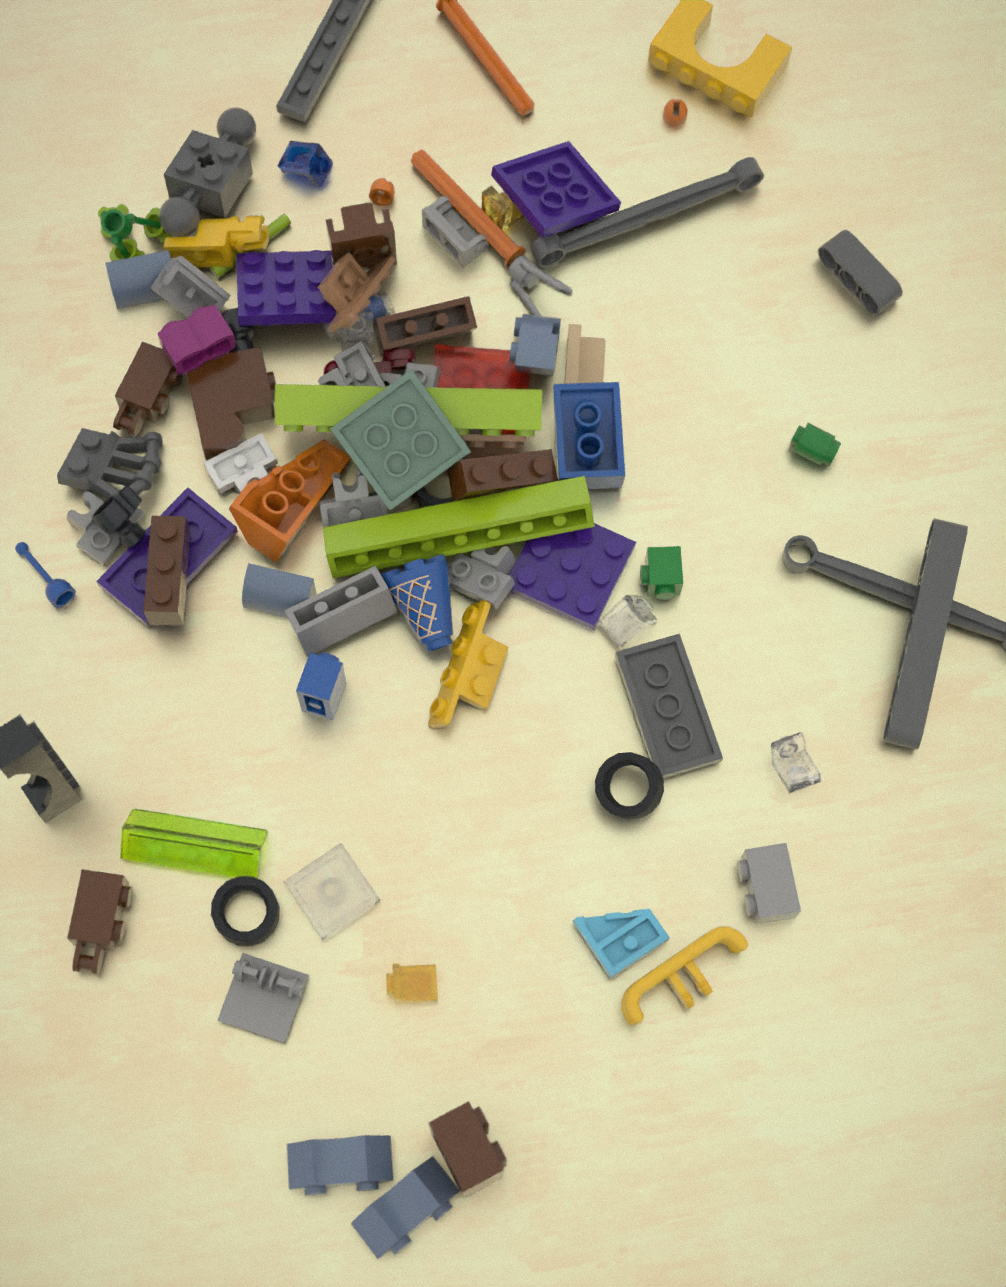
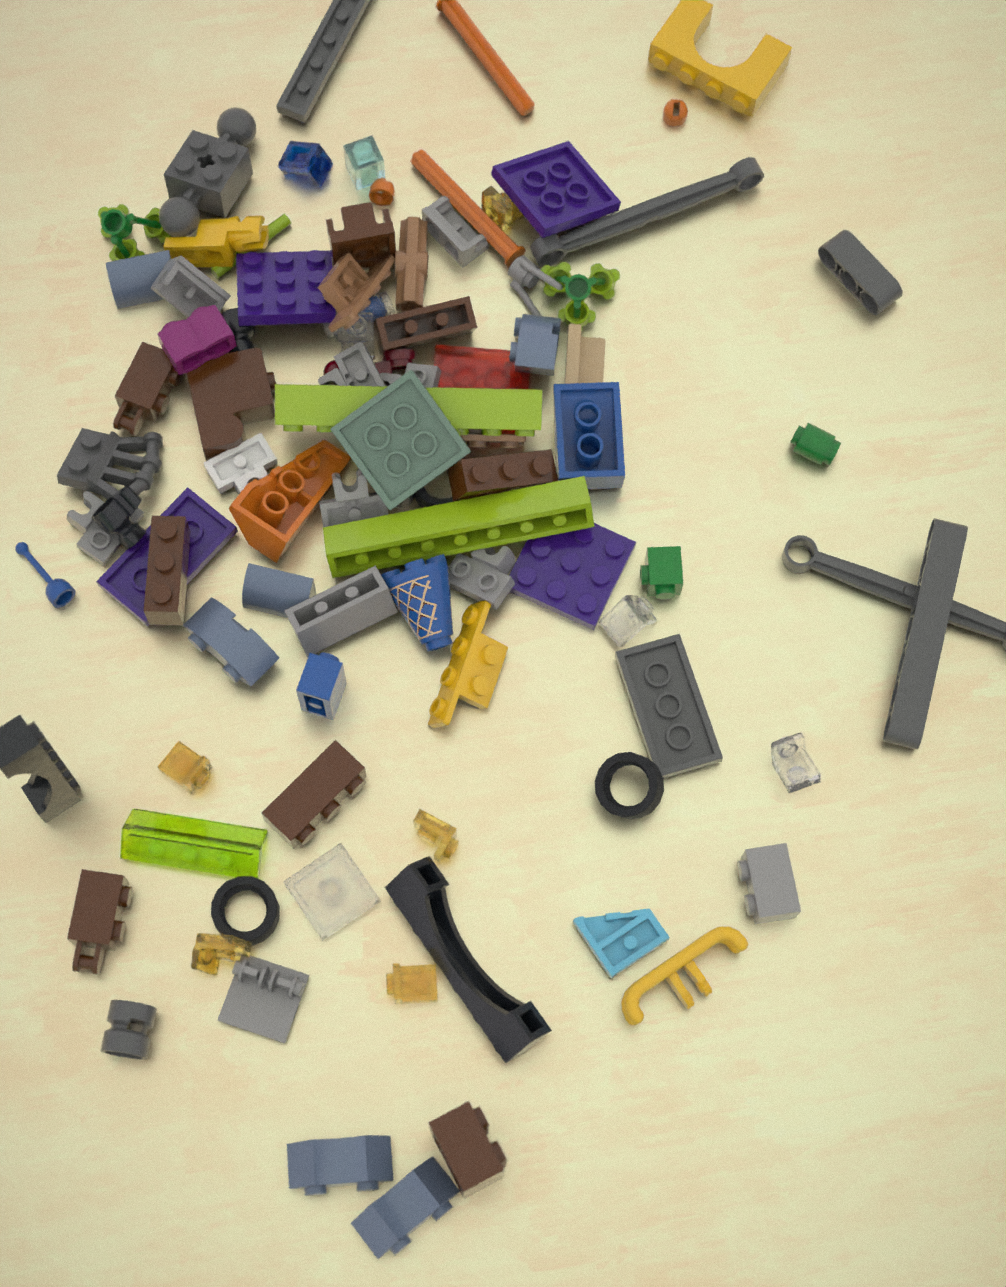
none -> dark grey wheel [100,1000,157,1060]
none -> clear yellow bracket [157,741,213,794]
none -> sand blue brick [183,597,279,686]
none -> clear yellow bracket [191,933,252,975]
none -> reddish brown brick [261,740,367,849]
none -> clear light blue brick [343,135,385,191]
none -> black arch [385,856,551,1063]
none -> medium nougat piece [395,217,428,312]
none -> clear yellow bracket [413,809,460,865]
none -> lime plant [541,261,621,332]

